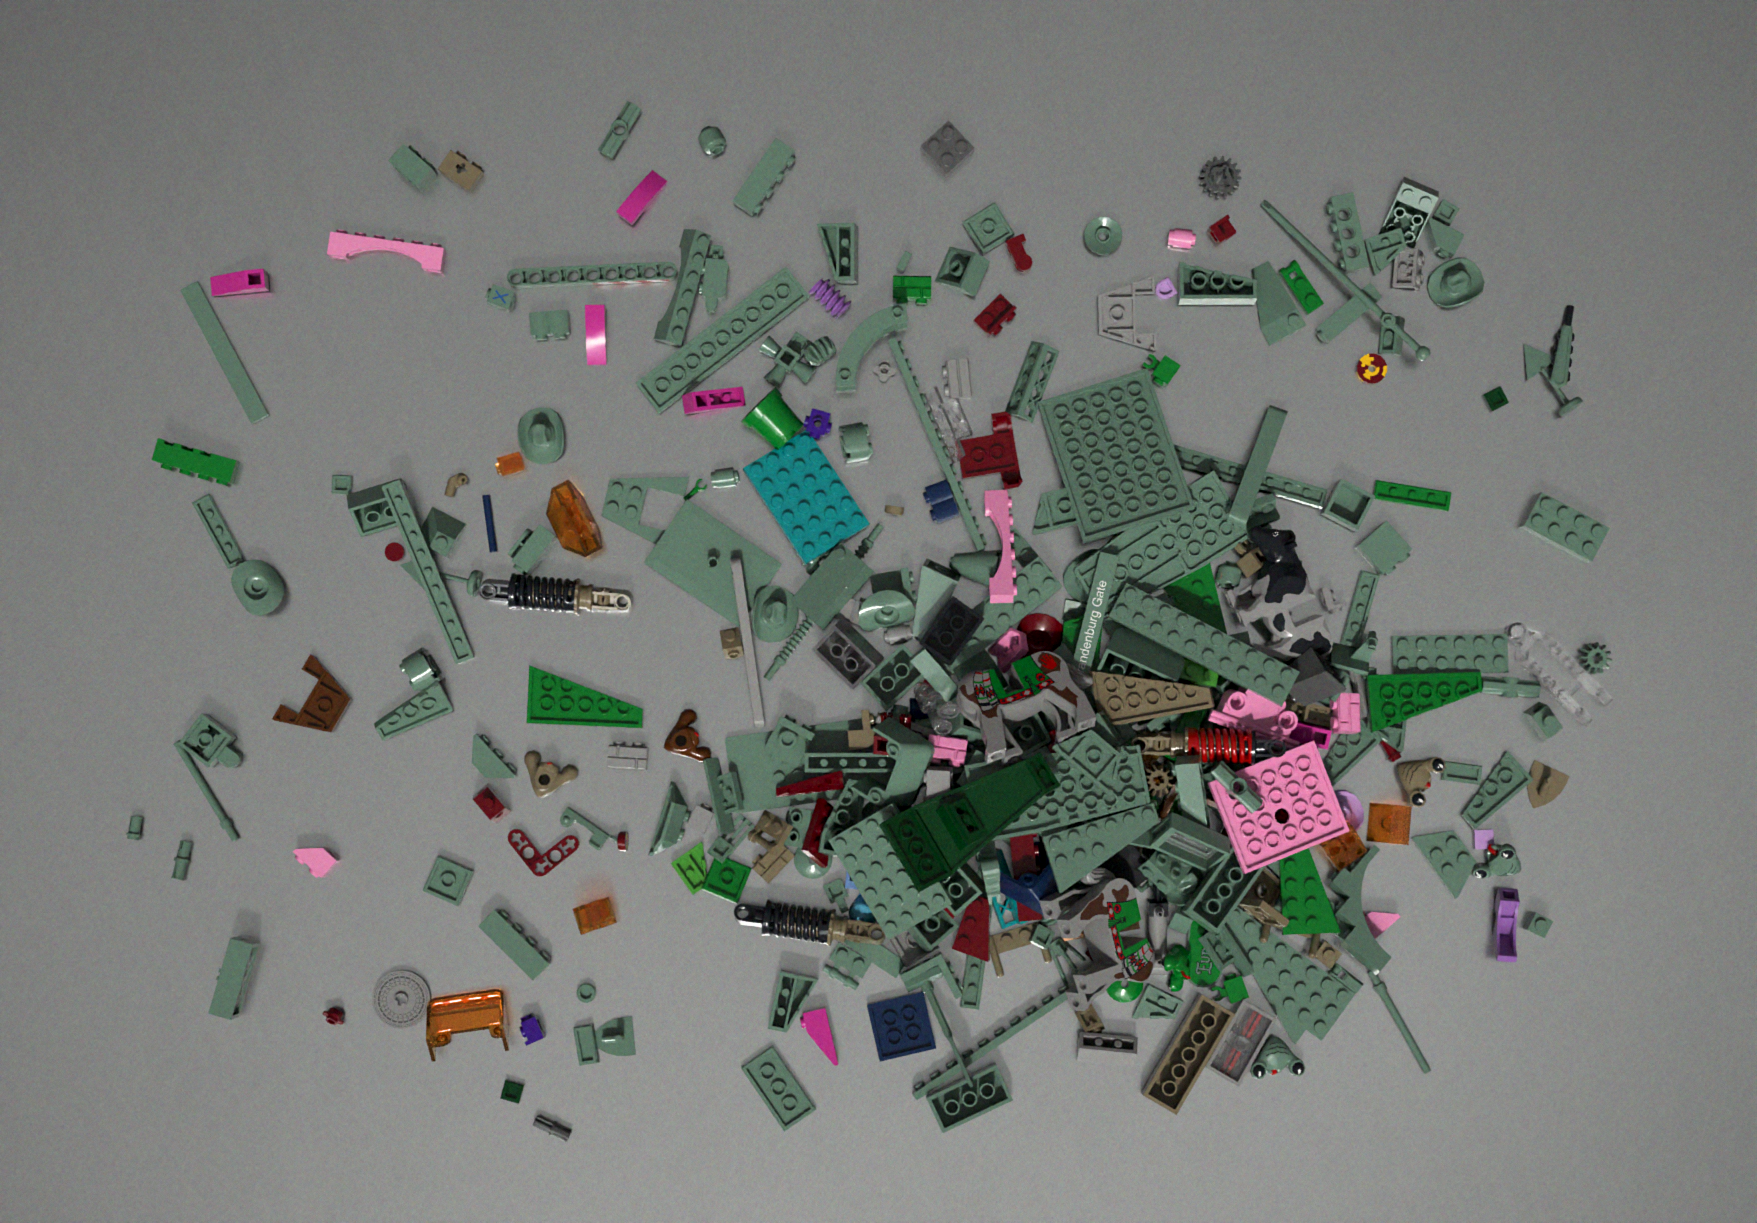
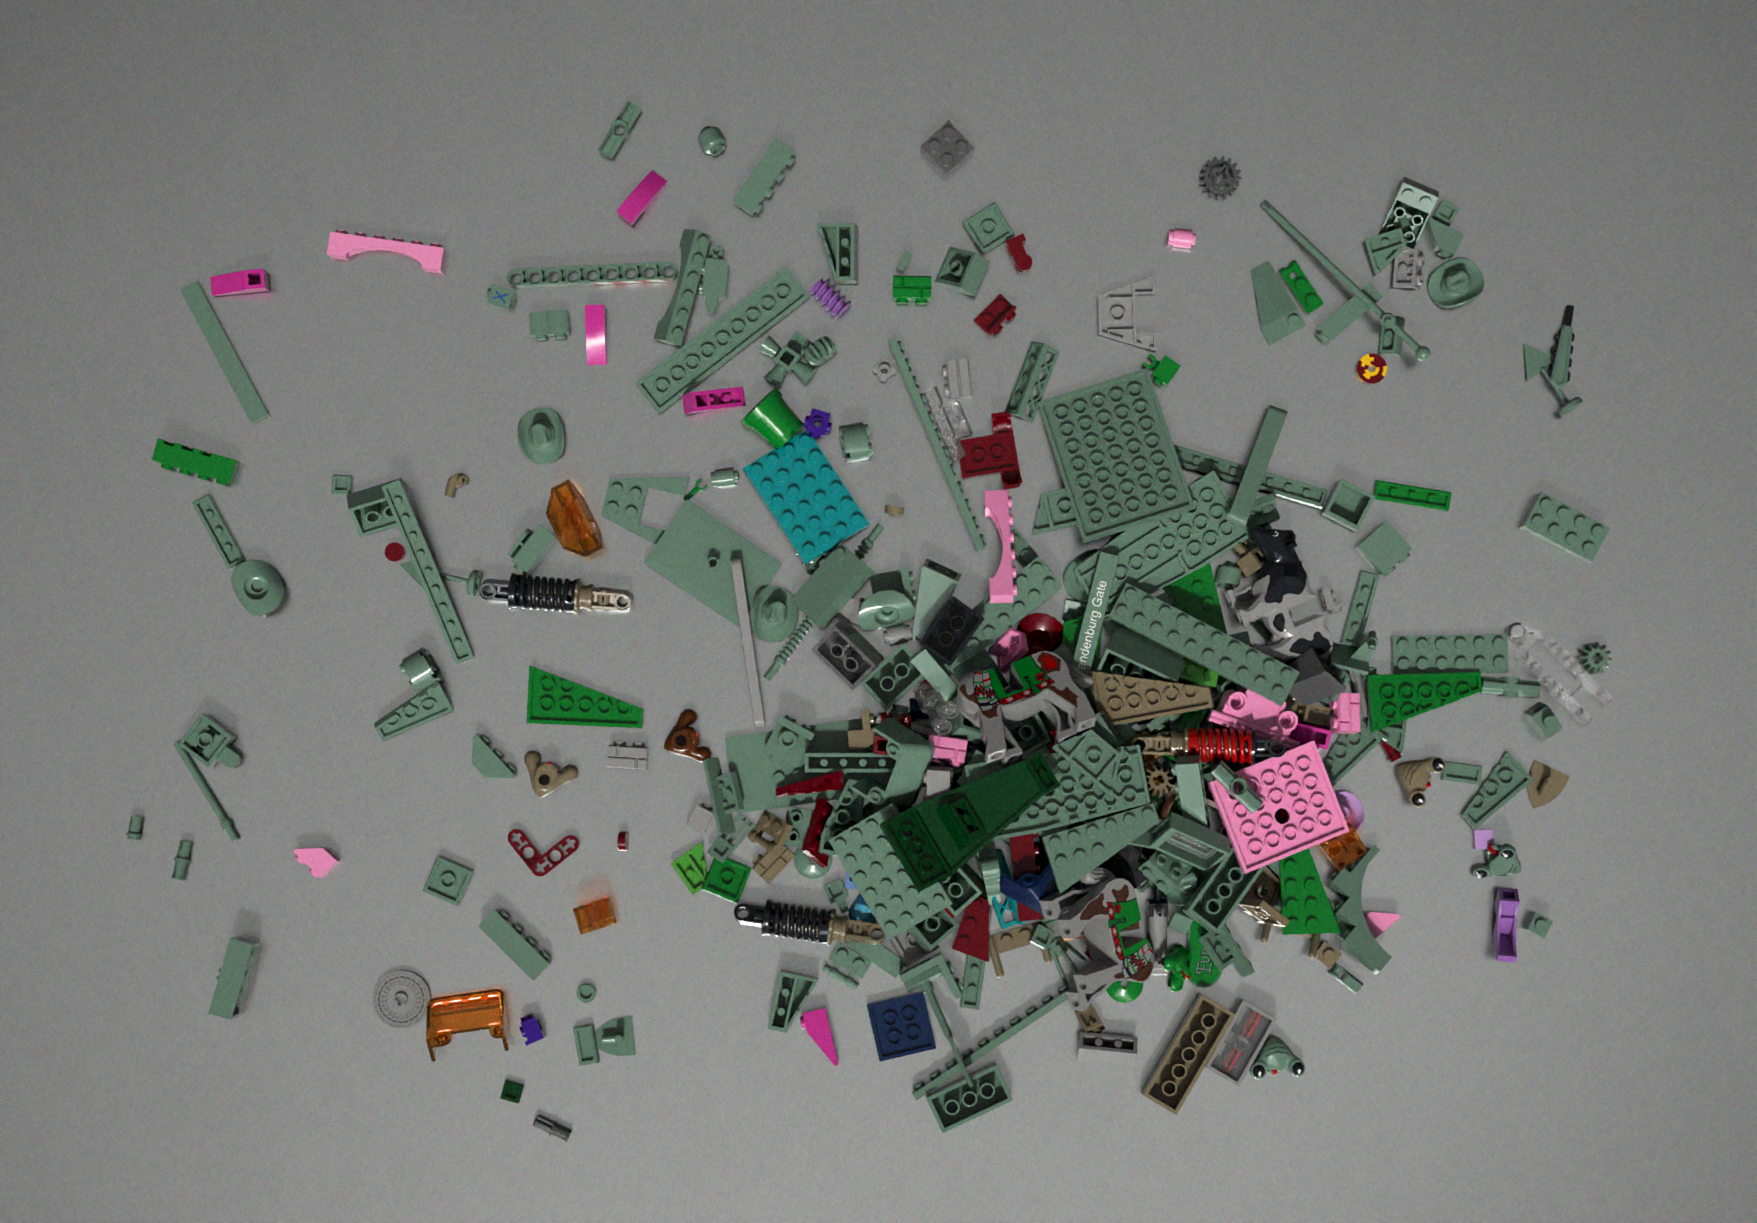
reddish brown wing [272,654,352,732] -> none
dark red plate [323,1008,344,1025] -> none
sand green brick [388,143,437,192] -> none
sand green slope [421,507,467,558] -> none
dark tan brick [438,150,484,193] -> none
dark red torso [473,783,511,823] -> none
dark blue bar [482,495,497,553] -> none
clear orange brick [495,452,526,478] -> none
sand green piece [560,807,617,850] -> none
sand green wedge [648,781,691,856] -> none
dark tan bracket [720,627,744,660] -> none
sand green tile [741,1045,816,1132] -> none
sand green fence [836,303,908,392] -> none
dark blue brick [923,479,960,524] -> none
sand green cone [949,550,1002,586] -> none
sand green dish [1084,216,1122,255] -> none
sand green wing [1132,983,1183,1019] -> none
lavender tile [1155,277,1178,300] -> none
sand green wedge [1178,262,1257,305] -> none
dark red panel [1207,215,1236,245] -> none
green brick [1210,972,1249,1004] -> none
sand green wing [1225,907,1355,1044] -> none
sand green brick [1326,192,1369,274] -> none
clear orange slope [1366,803,1412,845] -> none
sand green bar [1368,971,1431,1074] -> none
sand green wing [1411,830,1476,899] -> none
dark green tile [1482,386,1509,412] -> none

